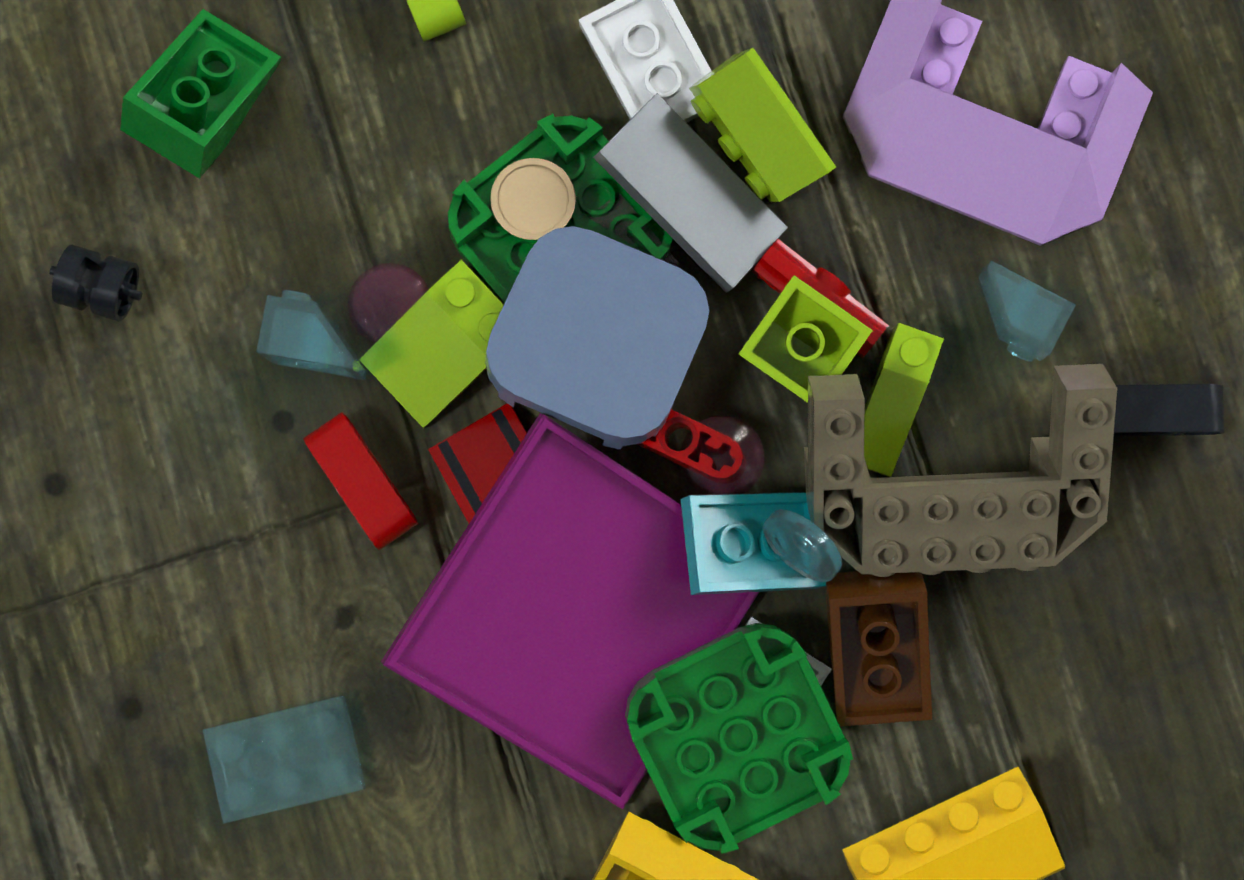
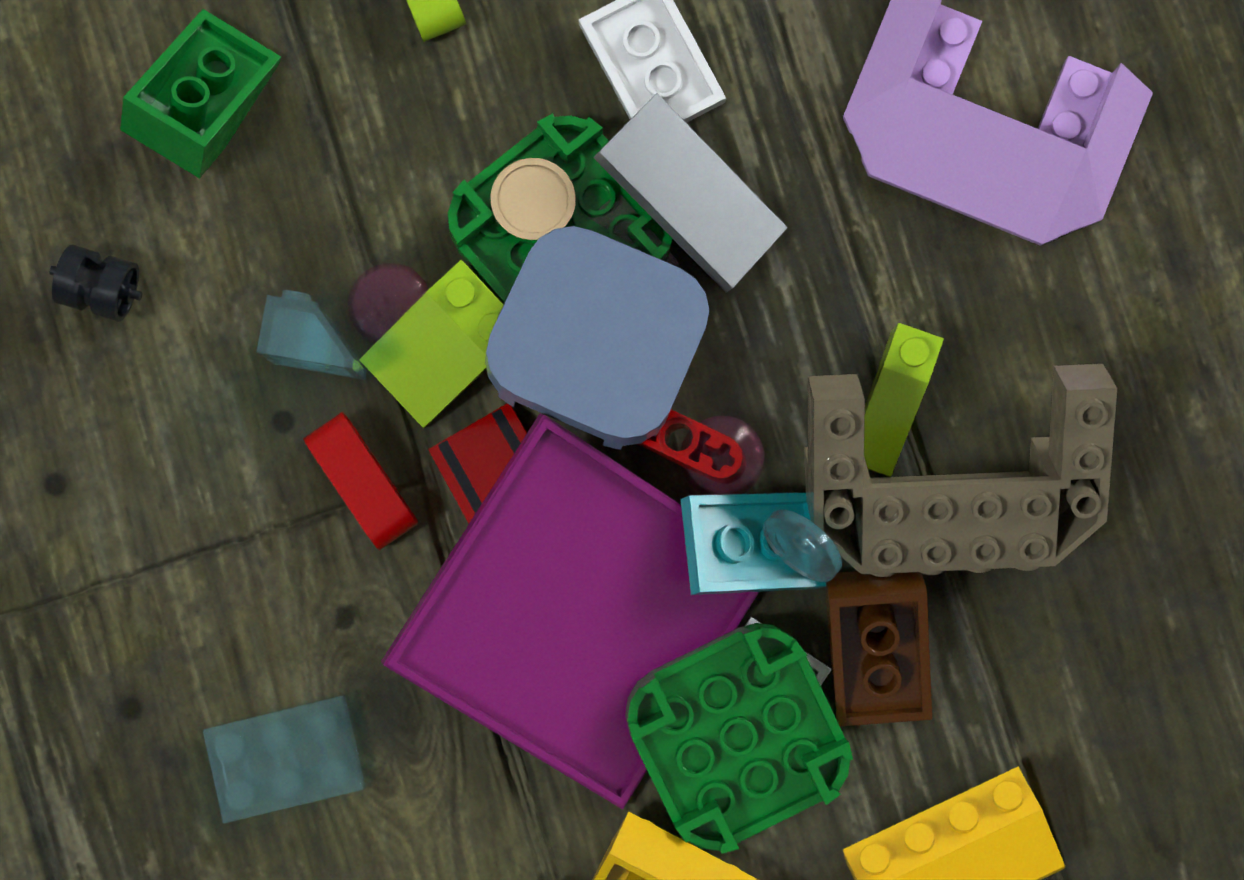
lime slope [689,48,836,202] -> none
lime slope [739,275,873,403] -> none
red piece [752,239,889,358] -> none
clear light blue slope [979,261,1076,362] -> none
black beam [1114,384,1225,436] -> none

